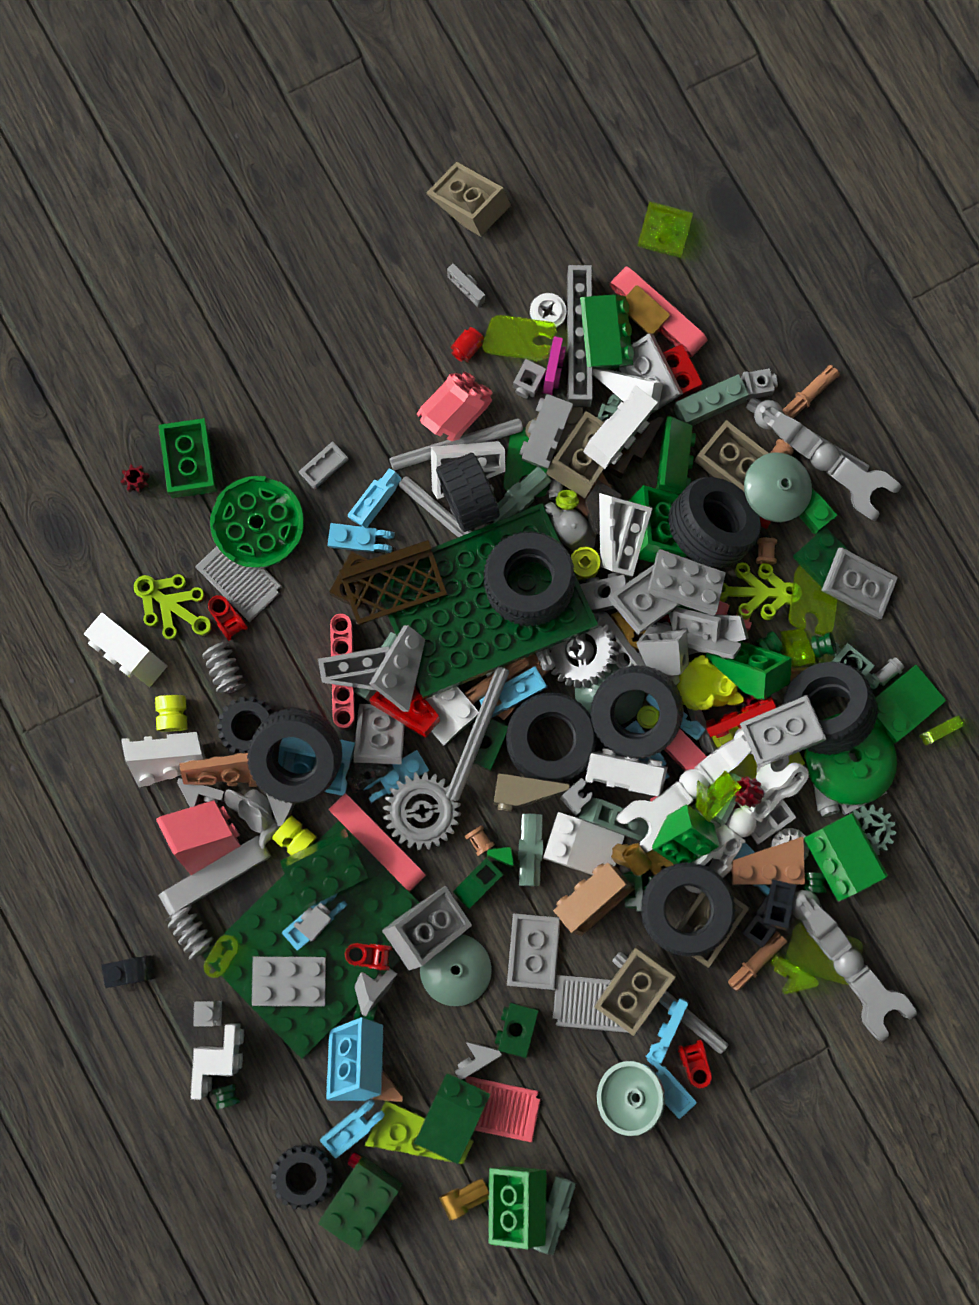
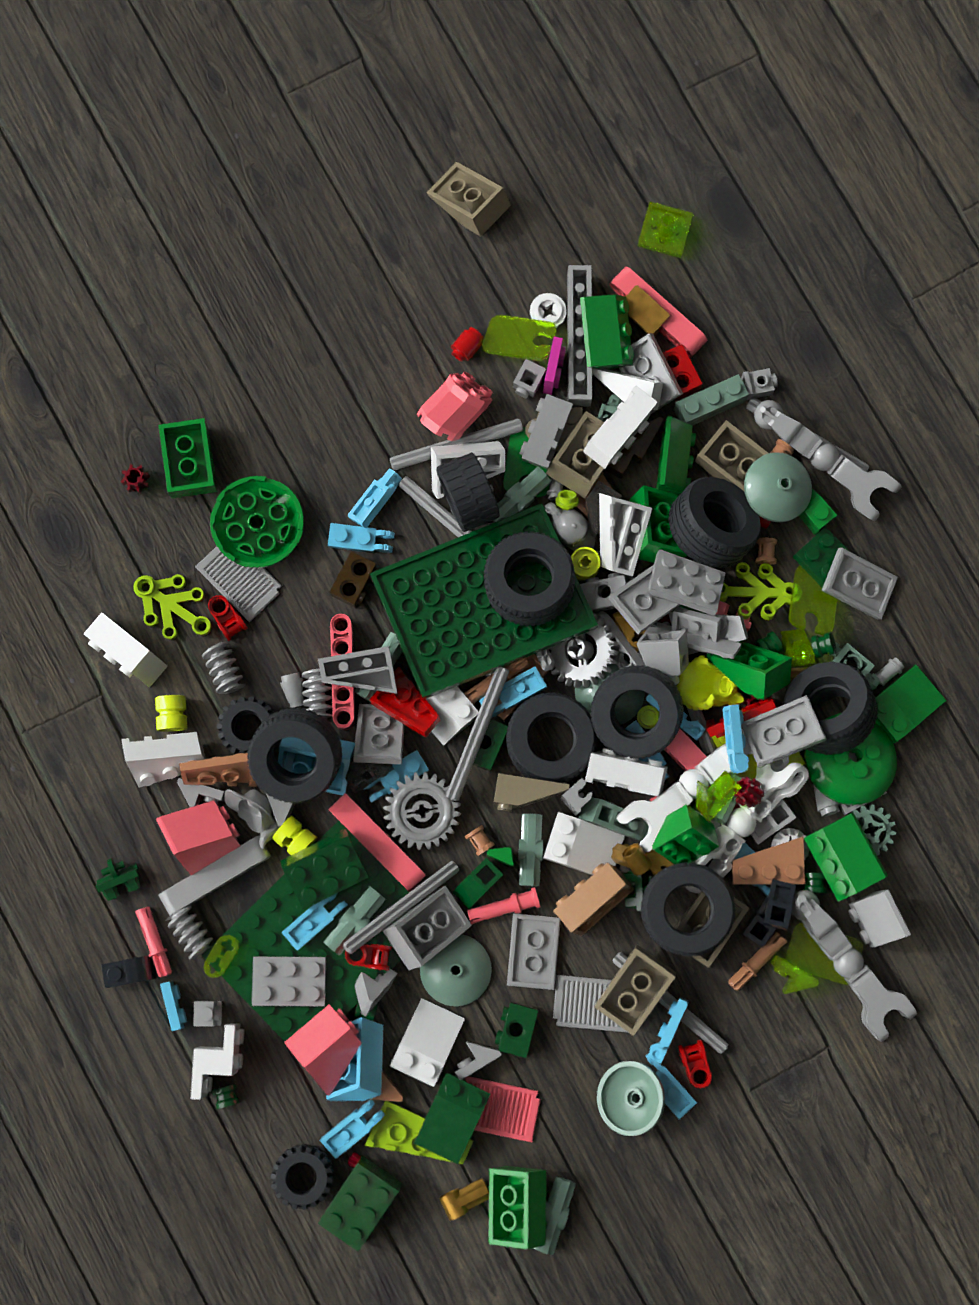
light grey brick [293,903,332,941] -> none
light grey plate [299,441,349,490] -> none
dark brown fence [339,540,447,625] -> none
light grey wing [369,625,425,712] -> none
light grey plate [447,264,485,307] -> none
nougat axle [783,365,840,419] -> none
clear neon green beam [919,715,964,746] -> none
none -> dark green hips [96,858,140,901]
none -> coral axle [135,906,172,977]
none -> medium azure plate [160,981,187,1031]
none -> light grey cone [280,672,304,708]
none -> coral slope [284,1005,361,1096]
none -> light grey piece [302,669,333,718]
none -> sand green piece [324,887,386,956]
none -> light grey axle [343,861,459,954]
none -> white slope [390,998,465,1087]
none -> coral pin [467,887,541,925]
none -> medium azure hinge [723,704,749,774]
none -> light grey slope [848,890,911,947]

